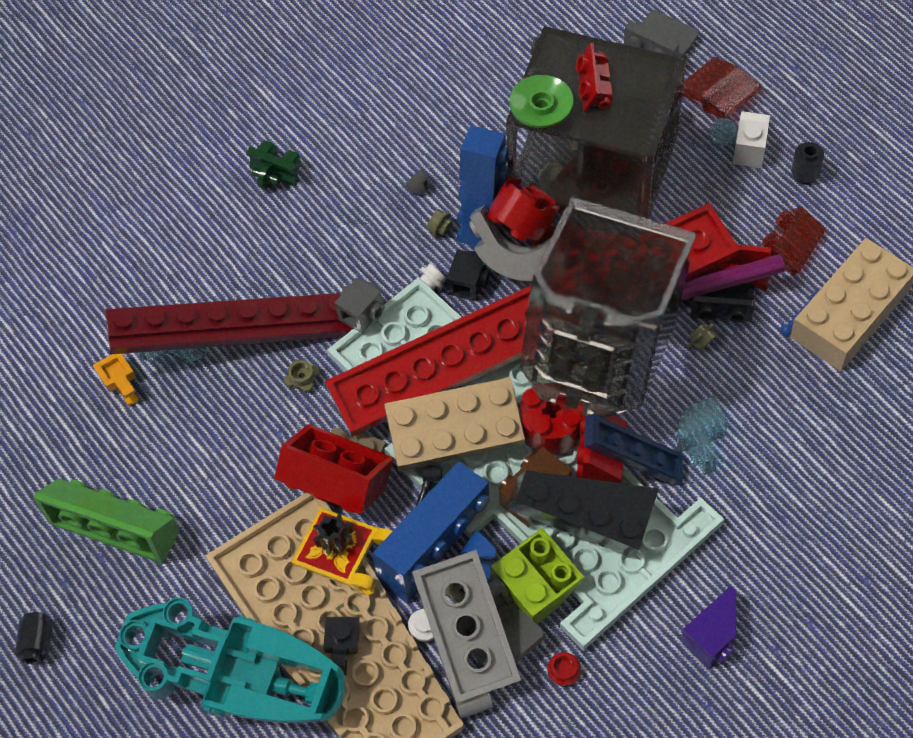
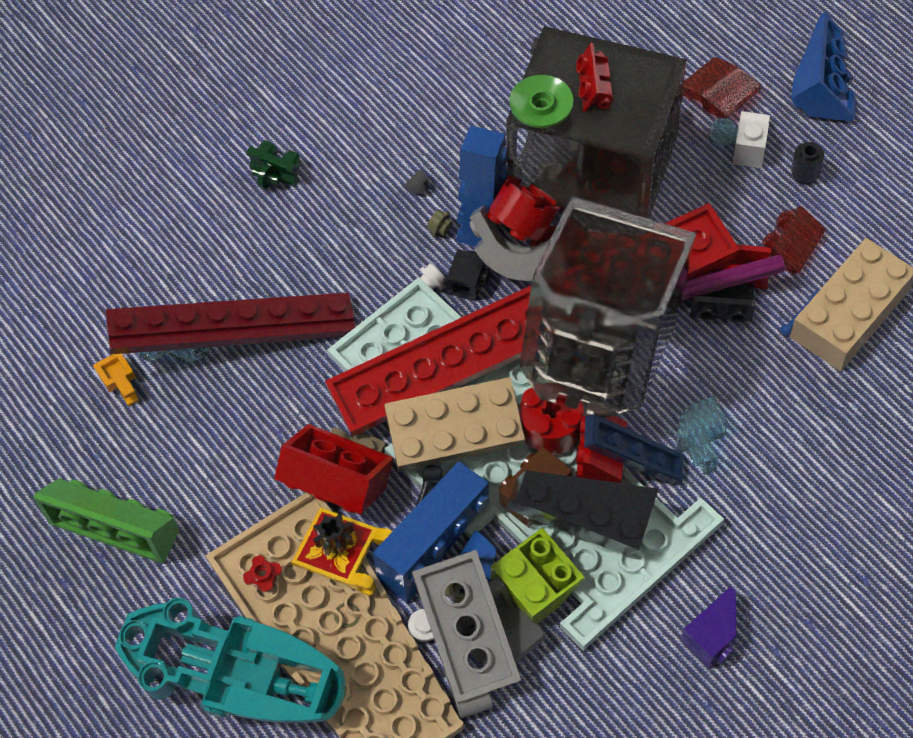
black brick [15,612,52,664] -> none
olive plate [284,360,319,392] -> none
black plate [323,617,360,676] -> none
dark grey brick [334,278,385,334] -> none
red plate [547,652,581,686] -> none
dark grey bracket [624,10,699,73] -> none
olive plate [687,322,717,351] -> none
none -> red plate [243,555,282,592]
none -> blue wedge [791,12,856,121]

